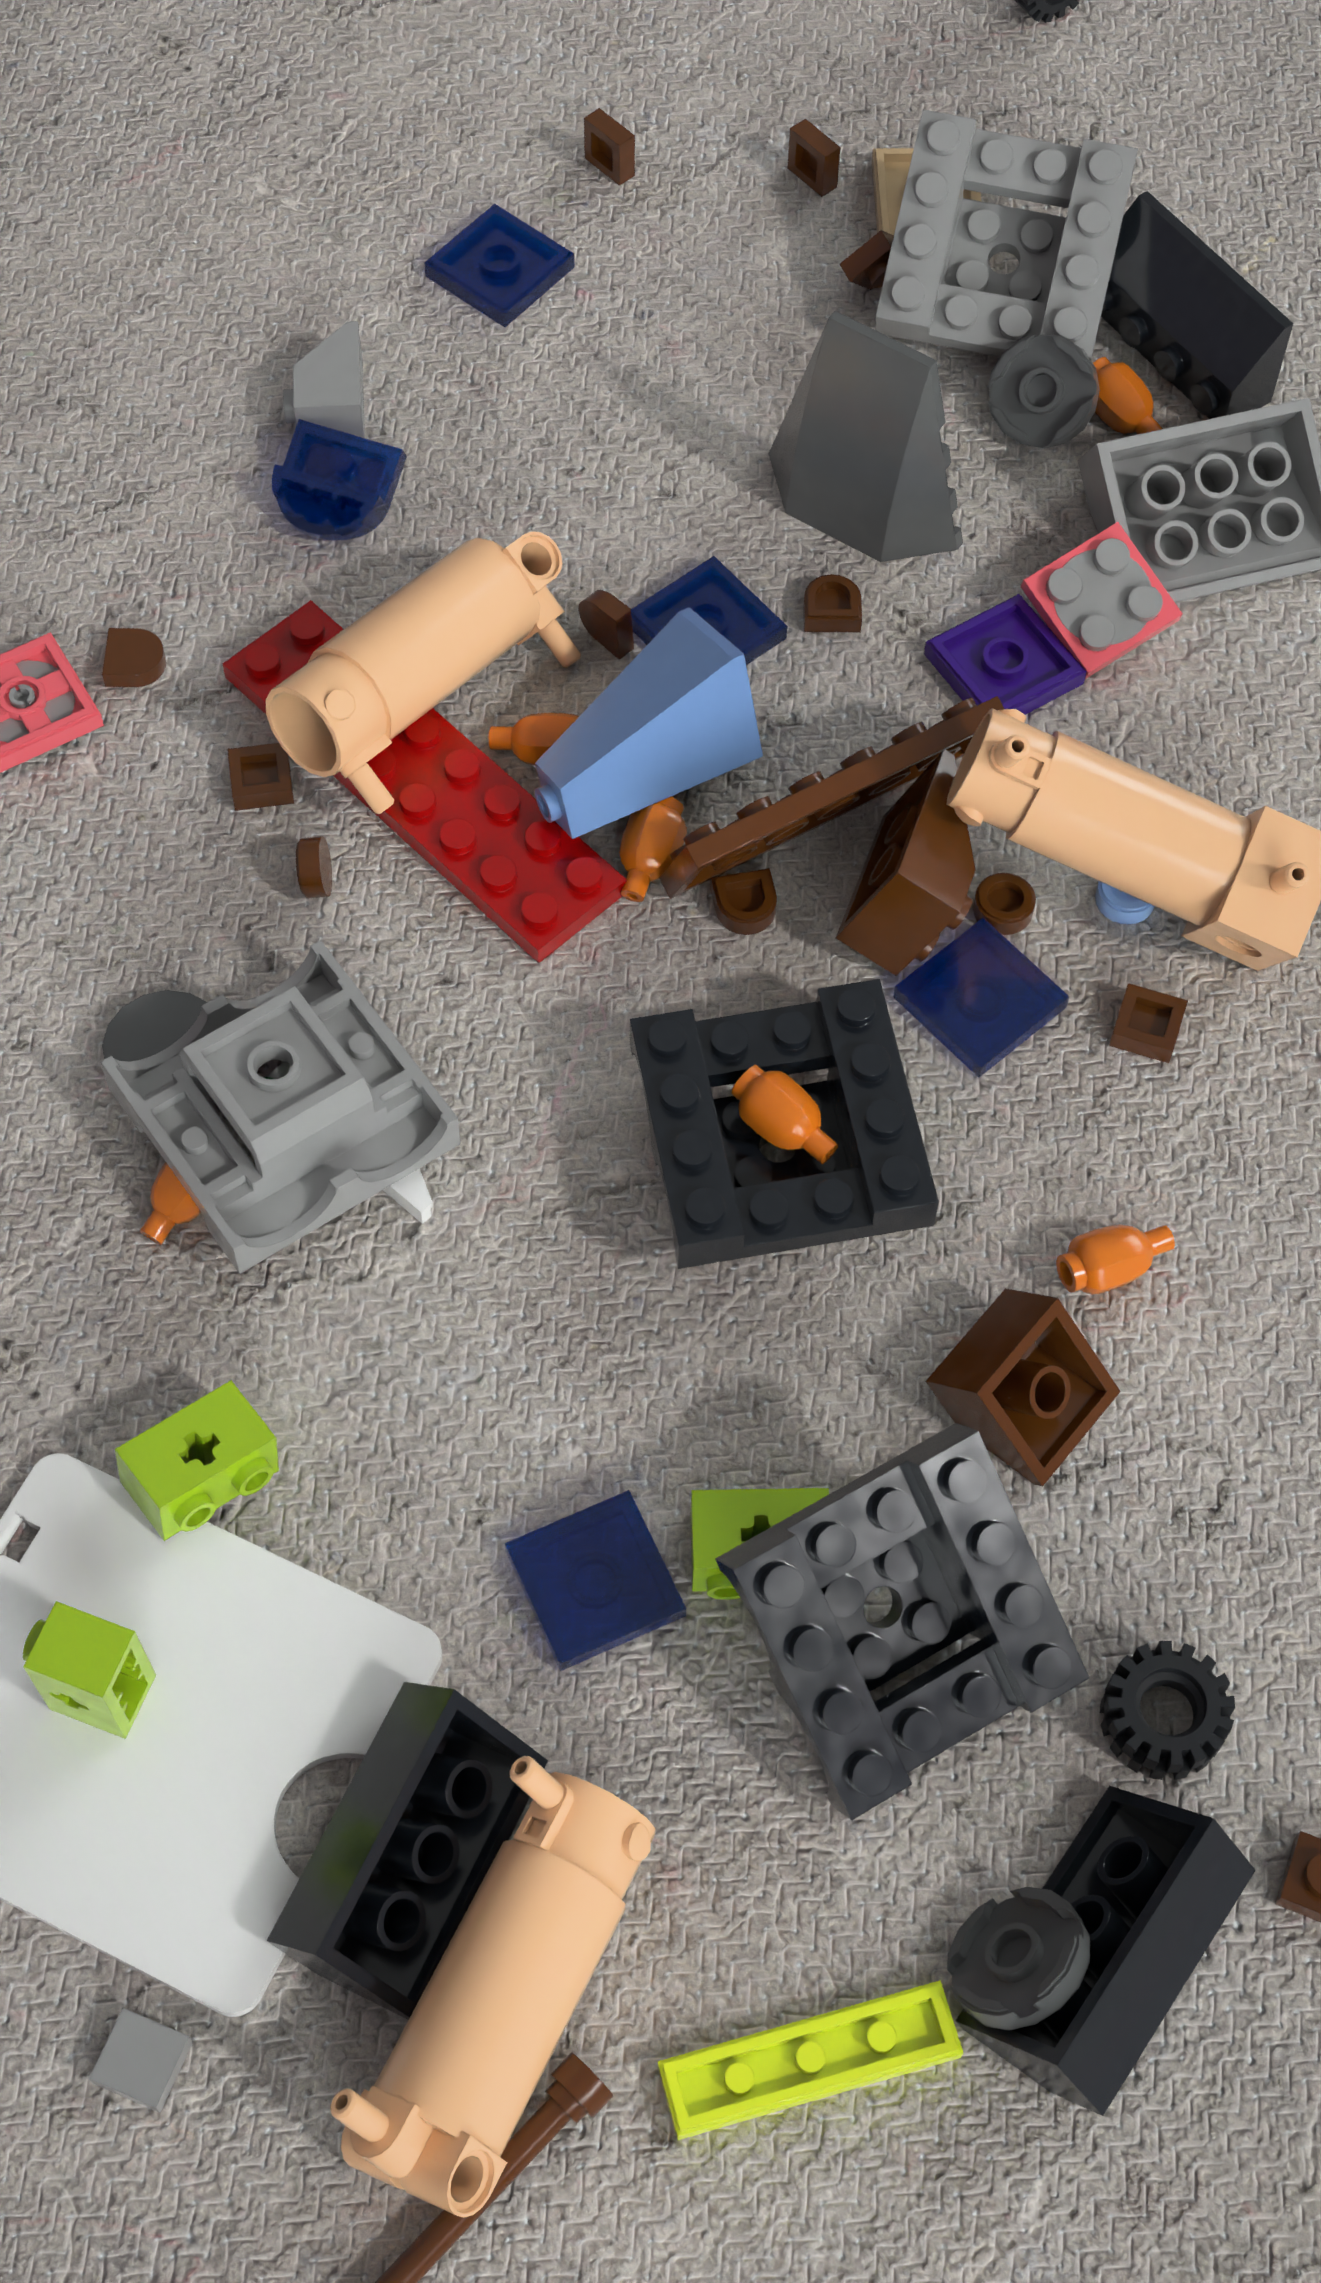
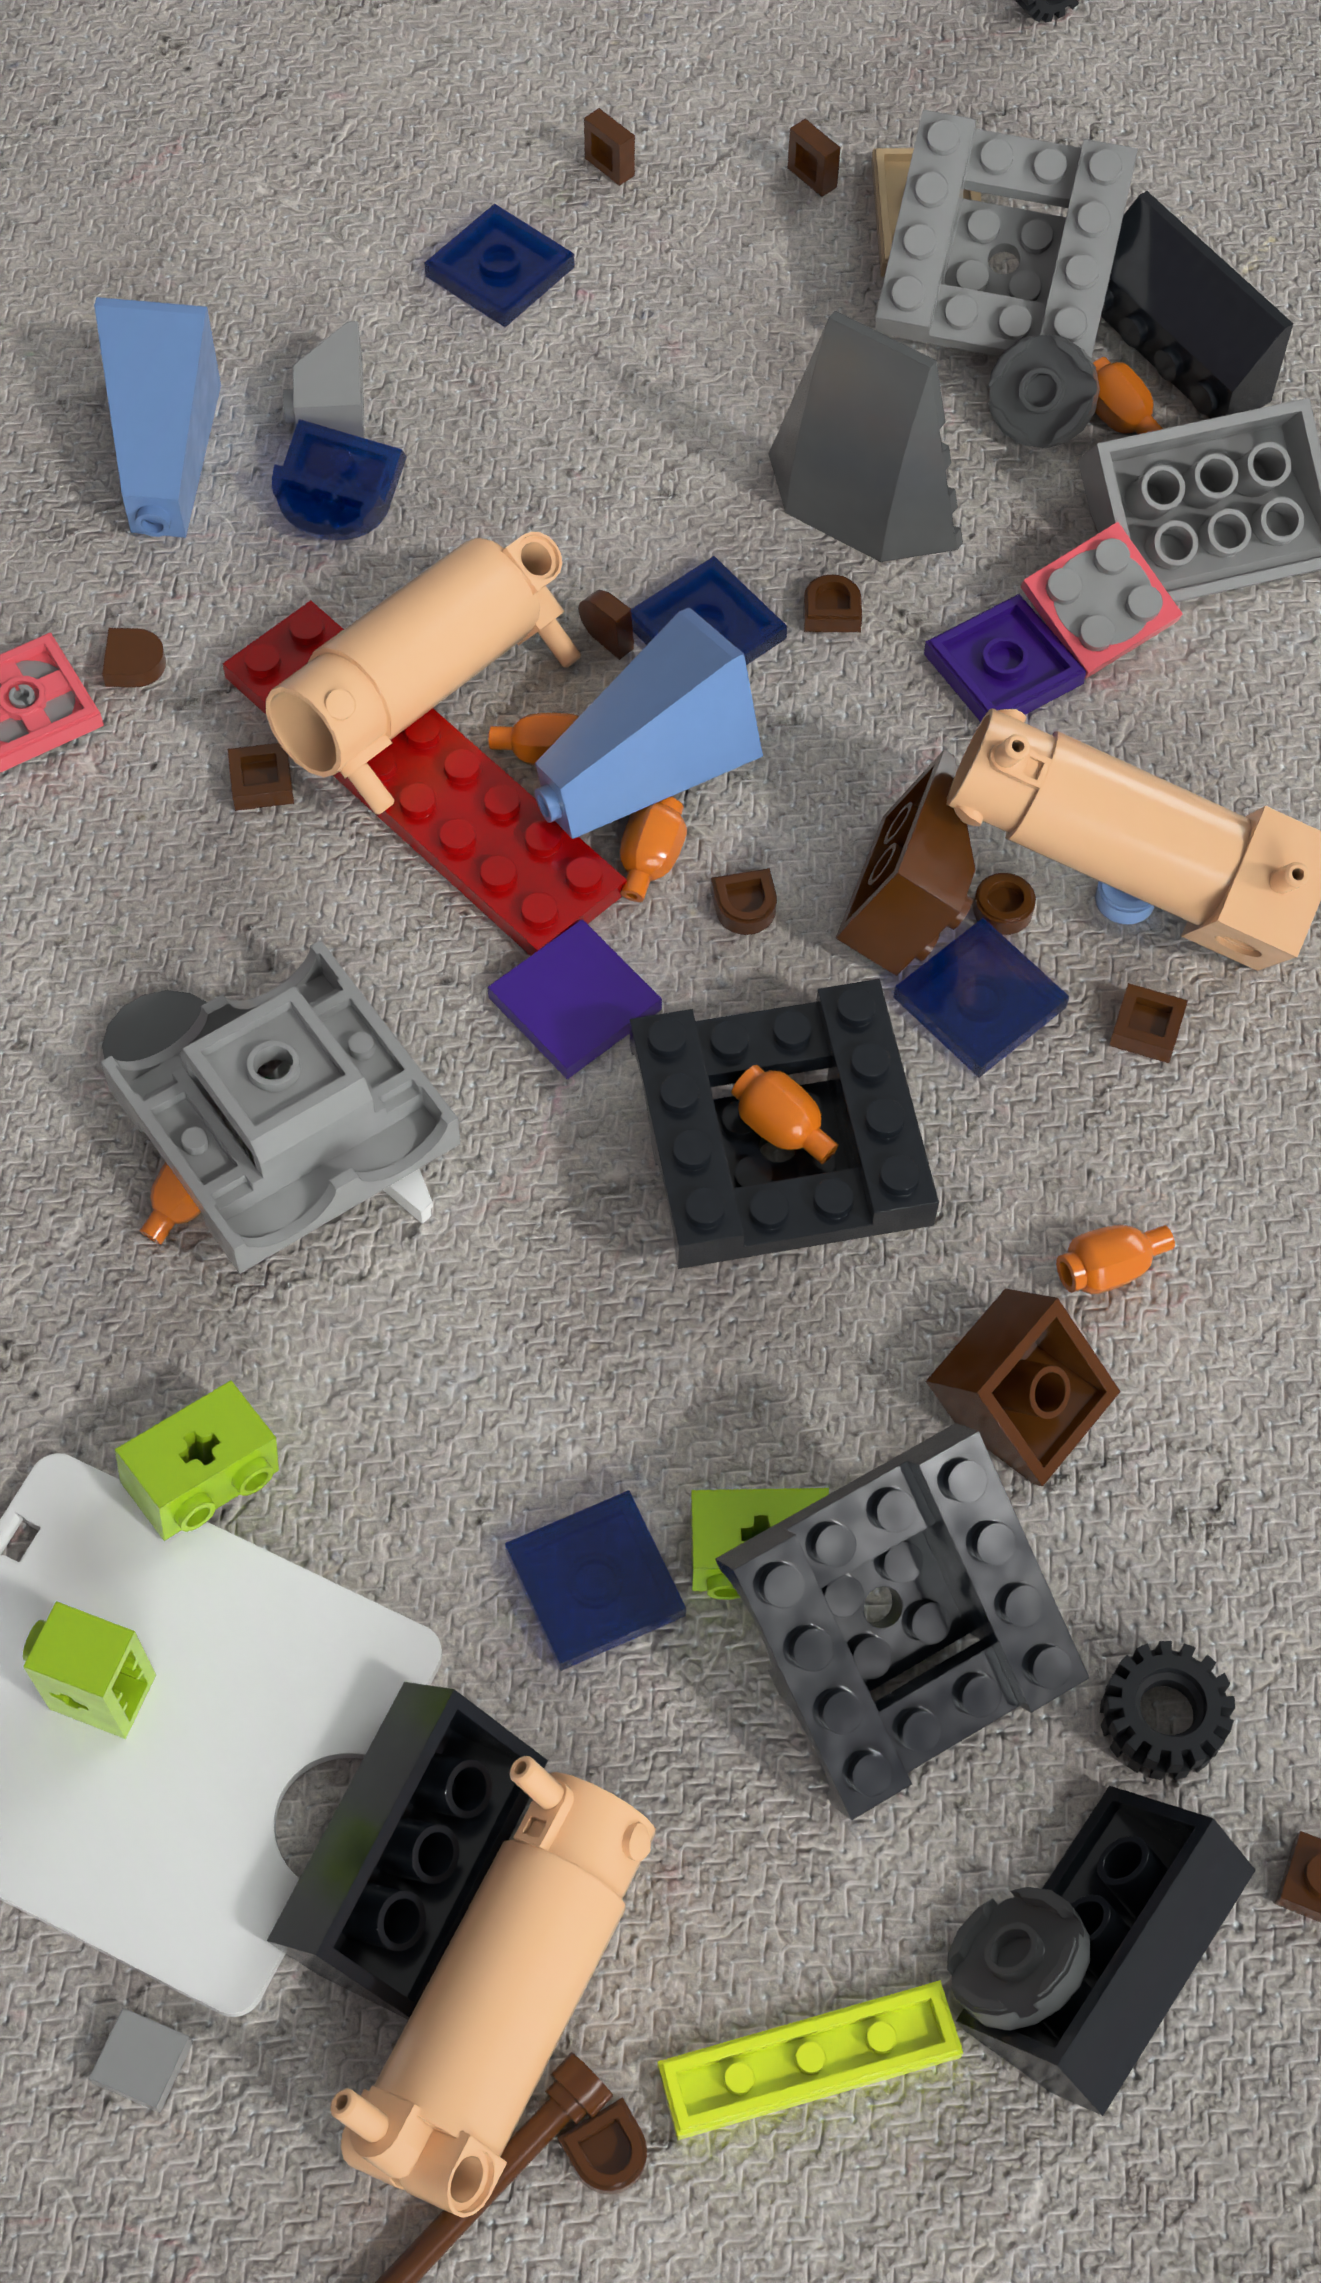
reddish brown tile [296,836,332,899] -> none
reddish brown plate [659,696,1004,899] -> none
reddish brown plate [840,230,894,290] -> none
none -> medium blue slope [94,297,221,538]
none -> dark purple tile [488,919,662,1079]
none -> reddish brown tile [558,2097,647,2195]

